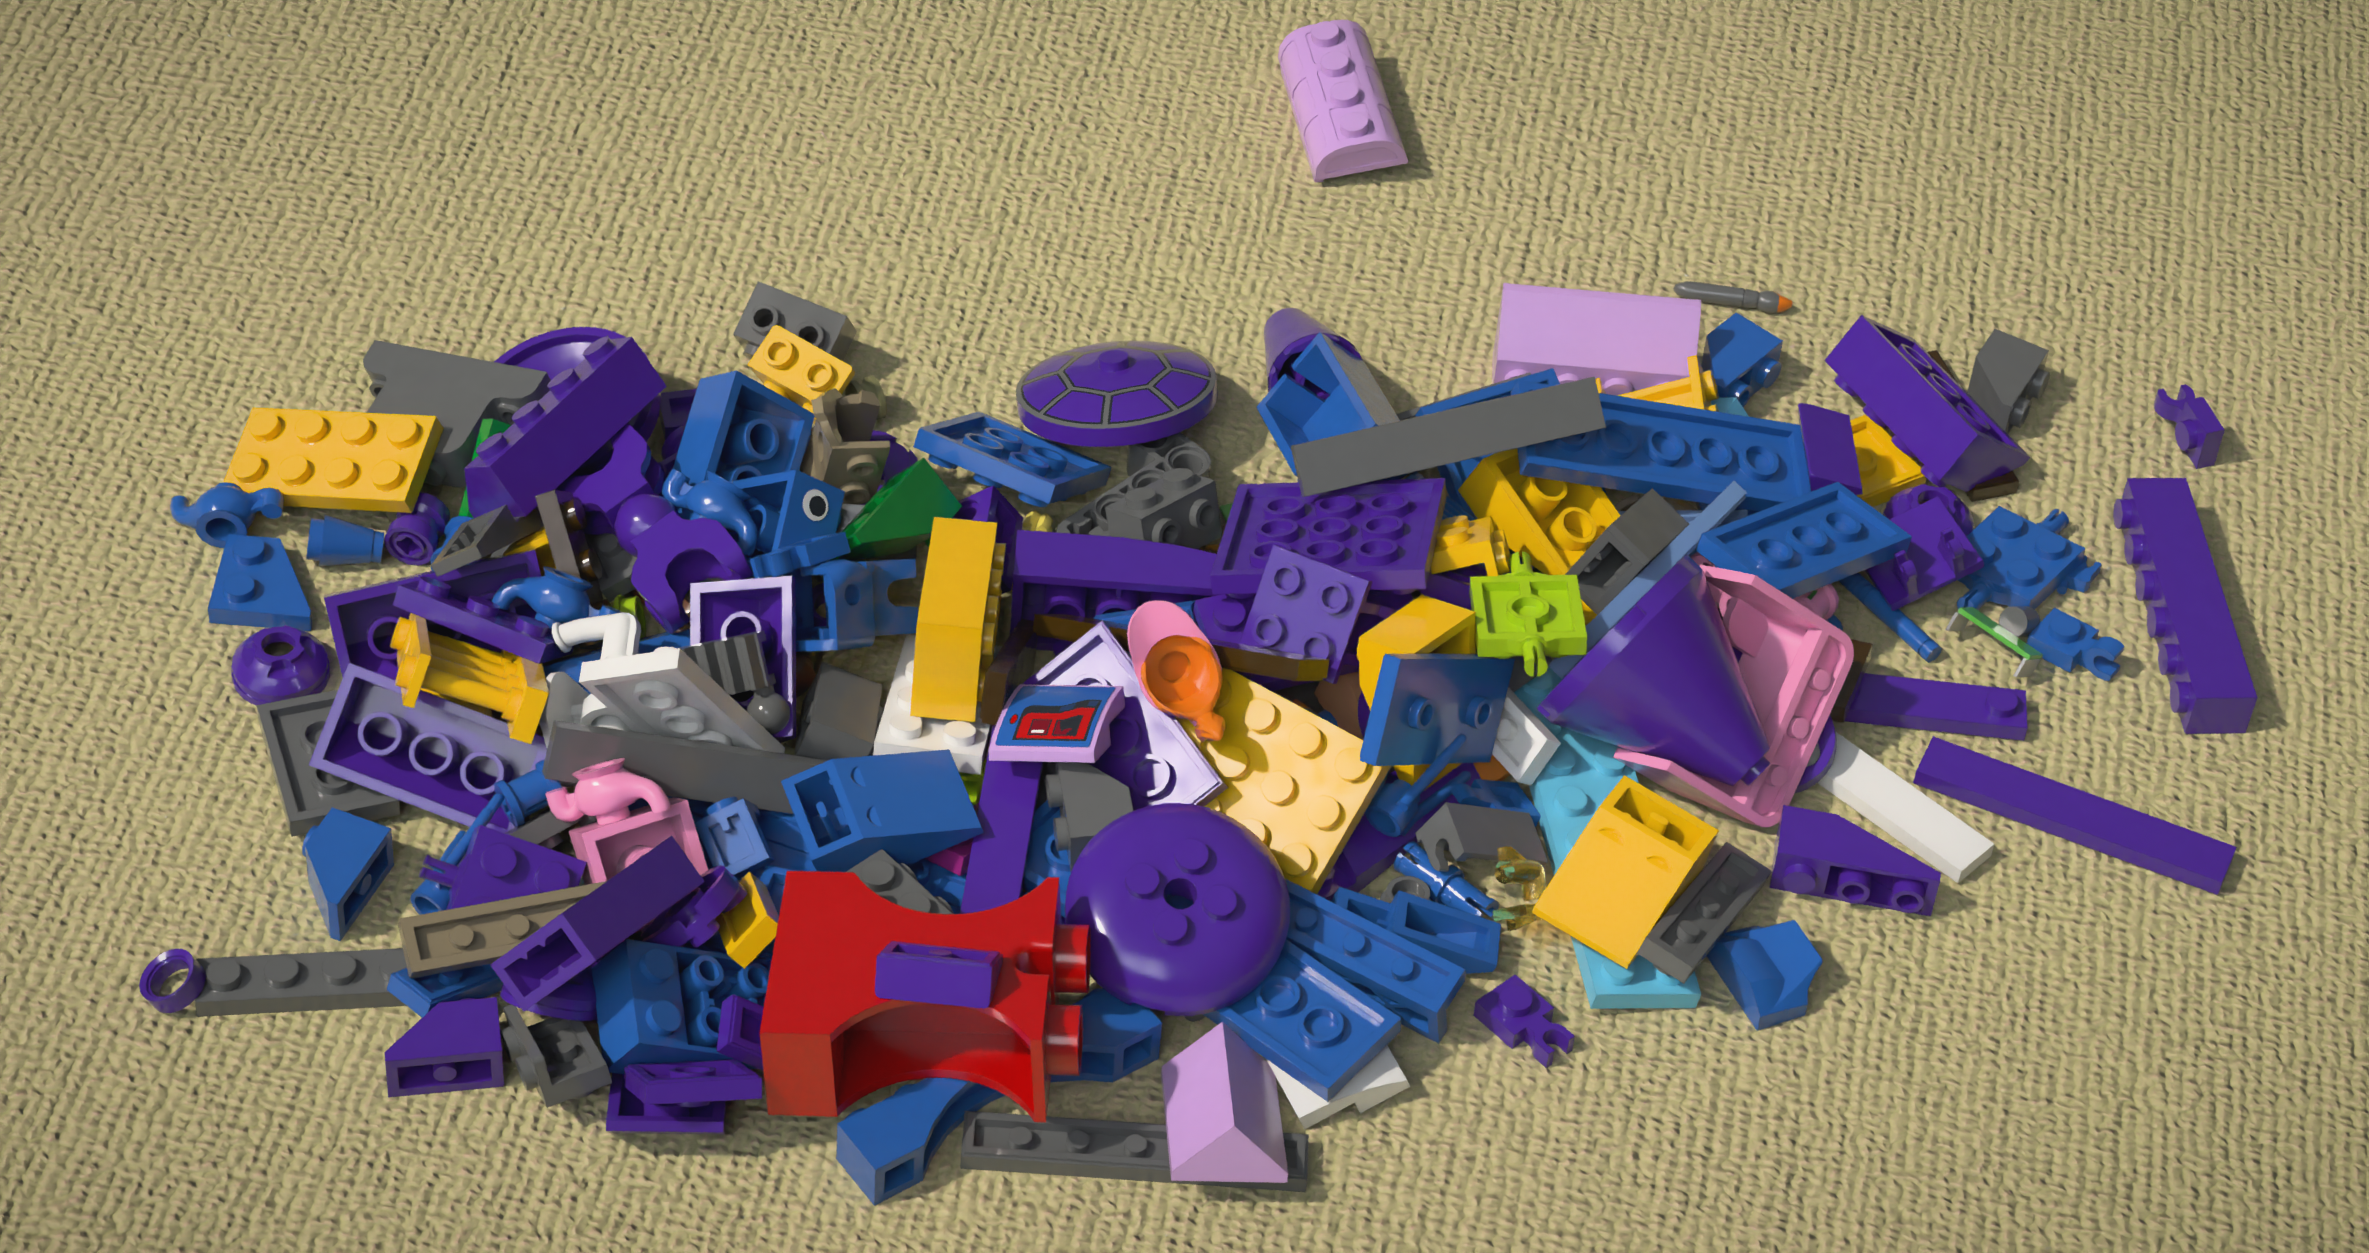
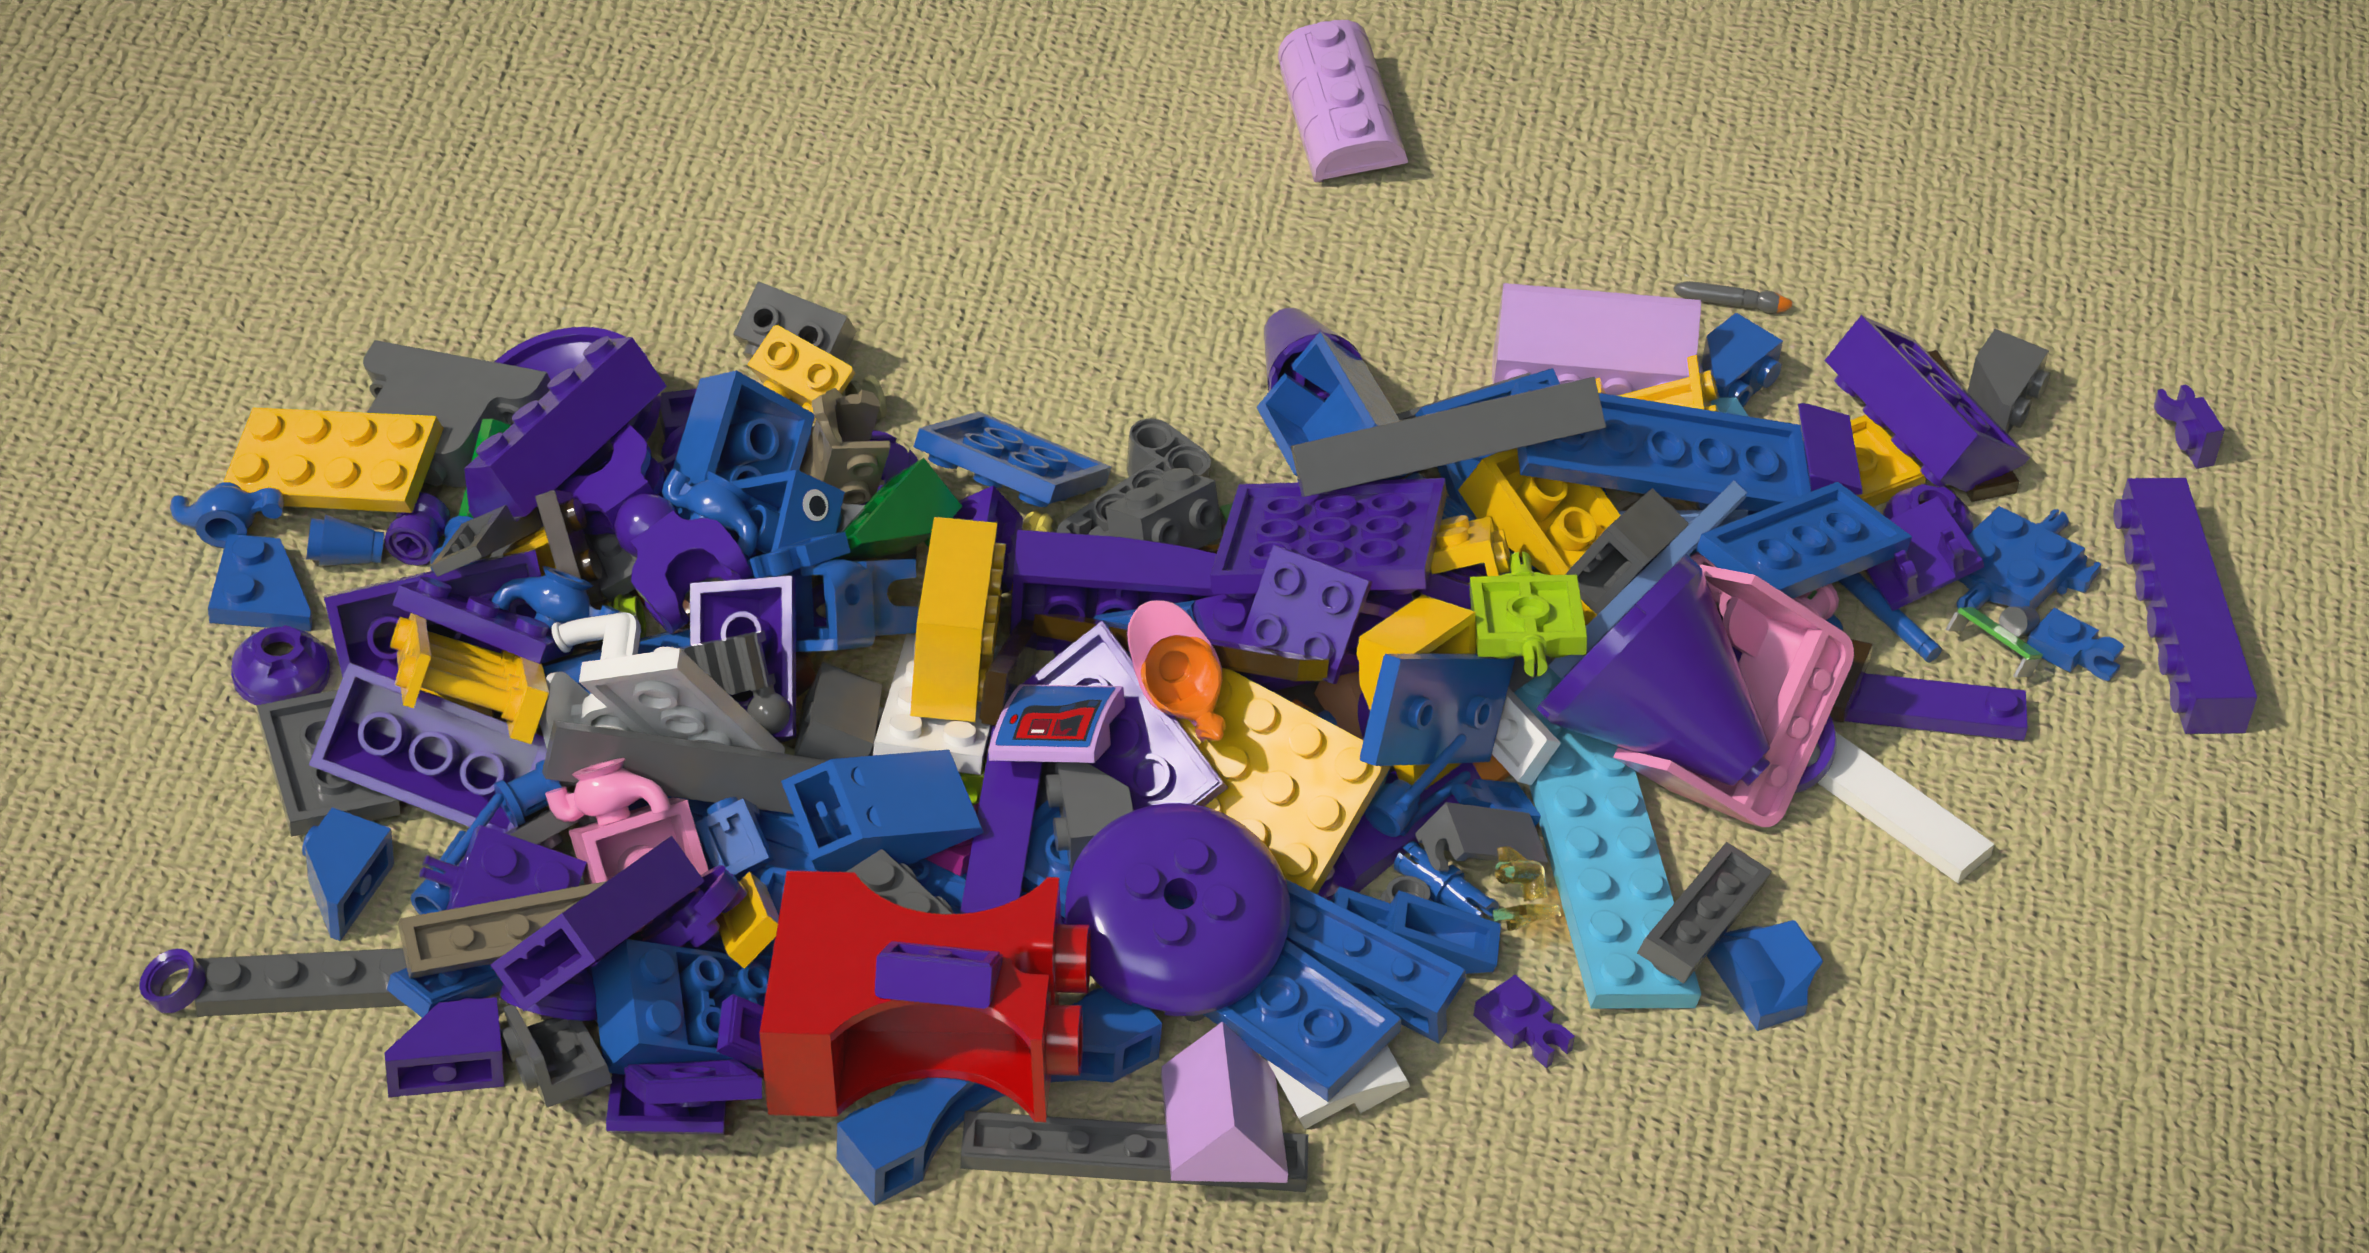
dark purple dish [1016,341,1218,447] -> none
yellow slope [1532,775,1719,969] -> none
dark purple slope [1769,805,1941,916] -> none
dark purple tile [1913,736,2237,895] -> none

